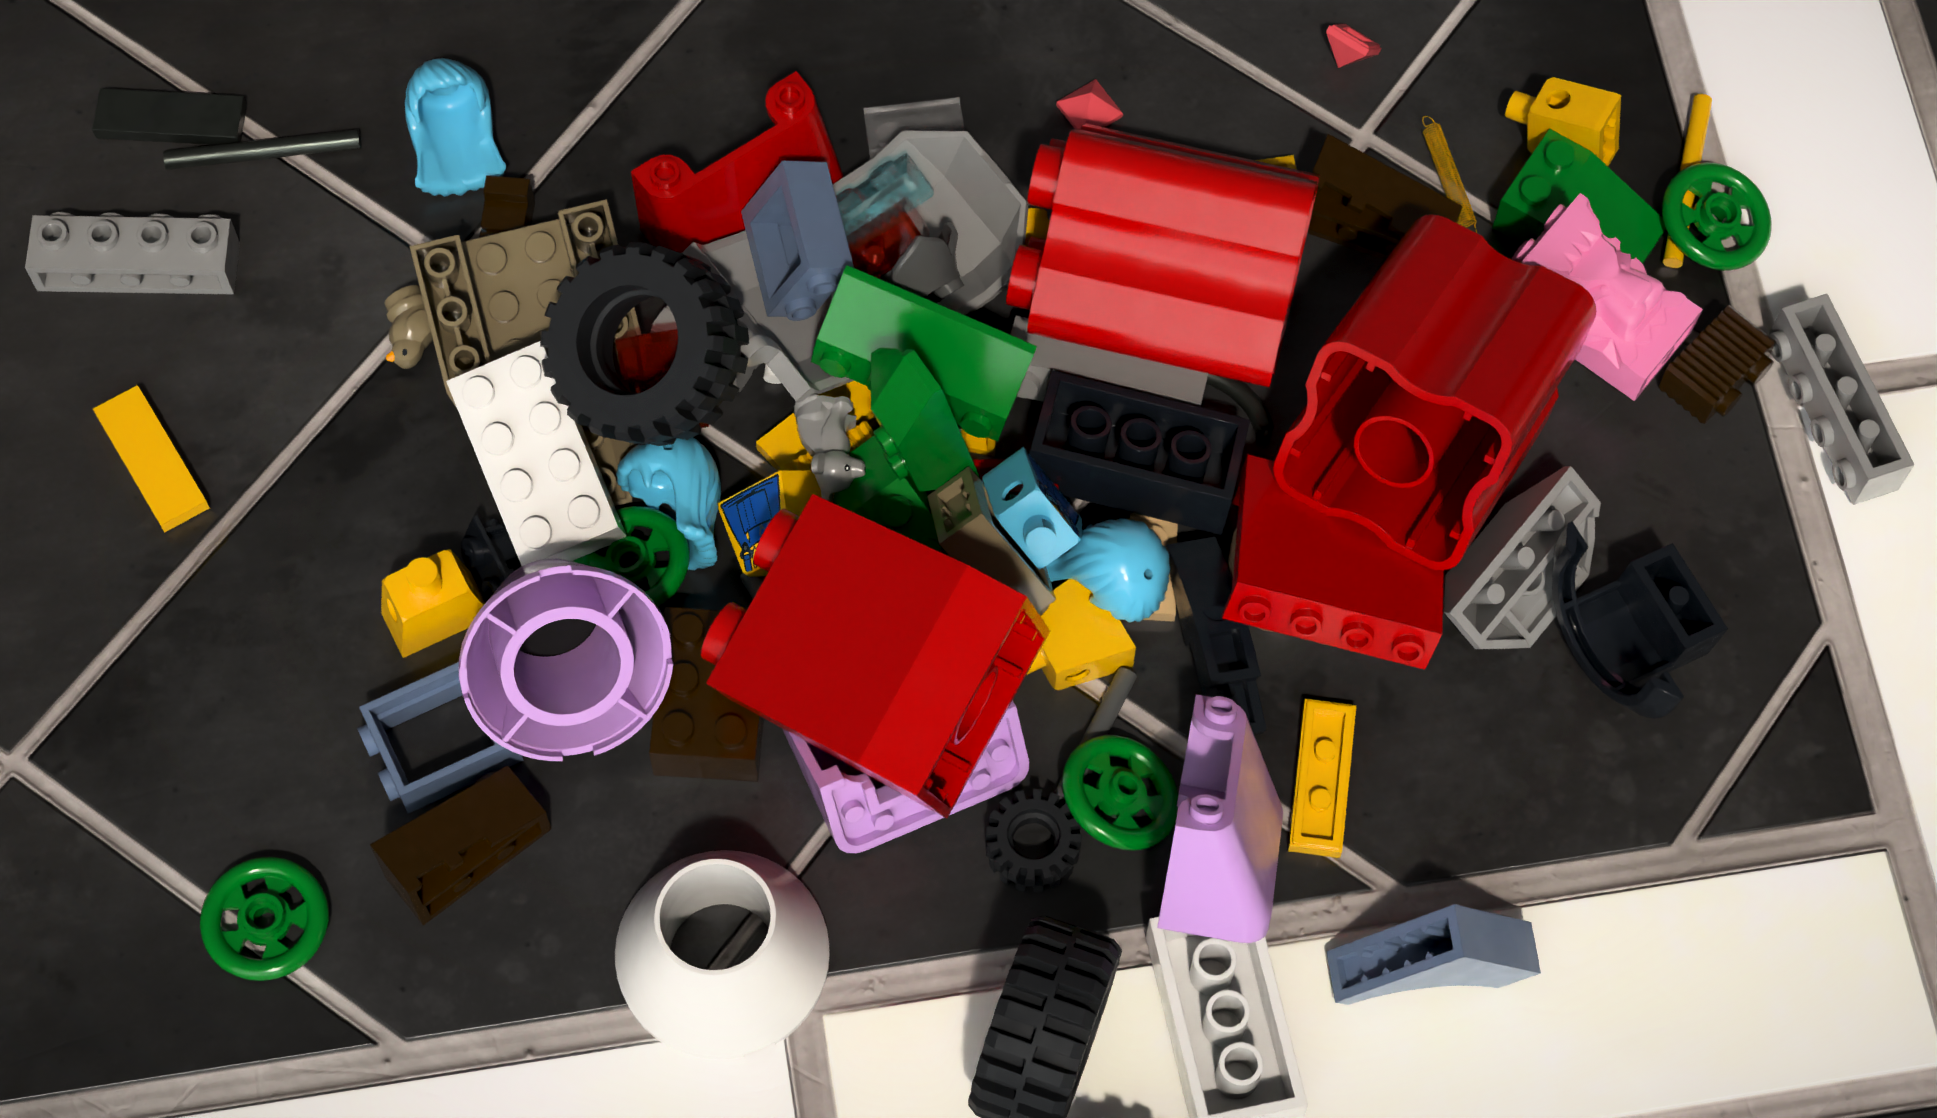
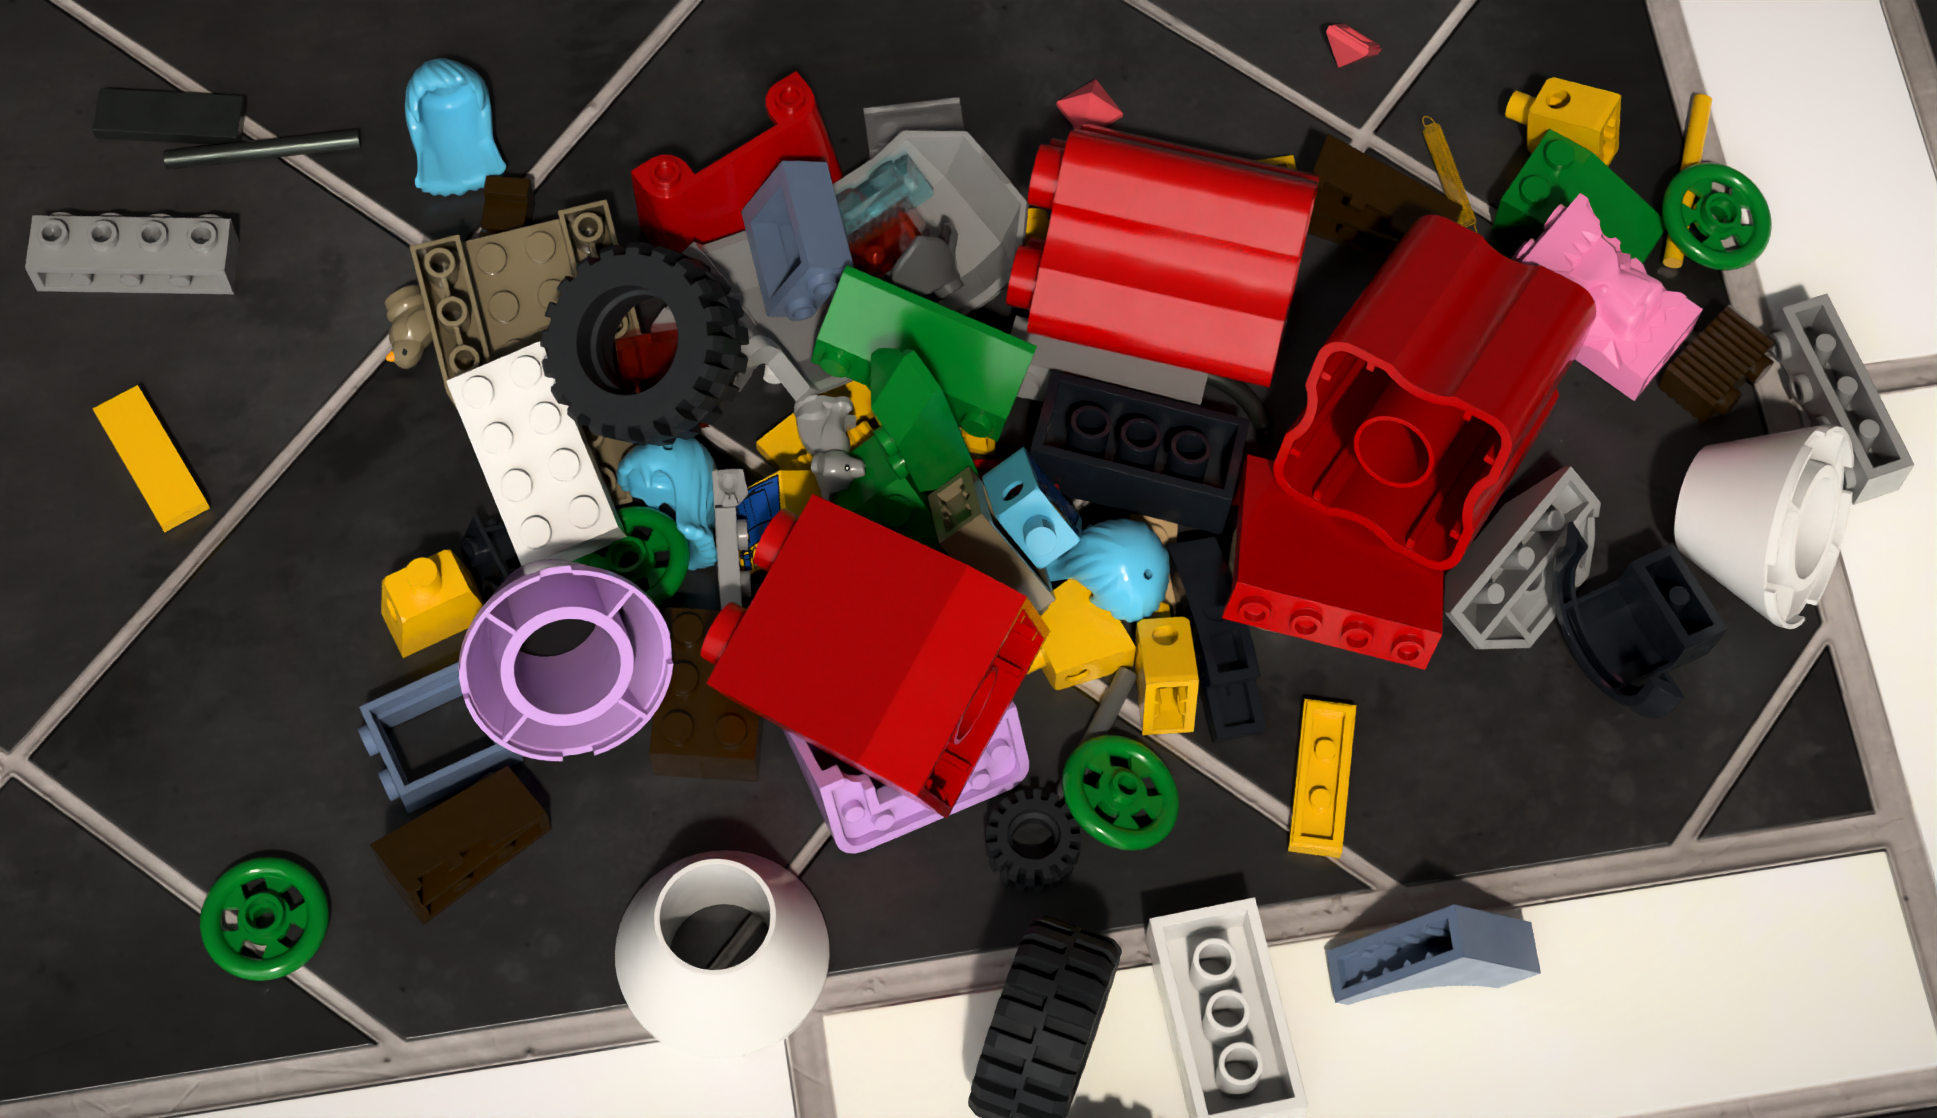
lavender windscreen [1157,694,1283,943] -> none
none -> light grey hinge [712,469,751,610]
none -> yellow torso [1134,603,1199,736]
none -> white cone [1674,424,1854,629]

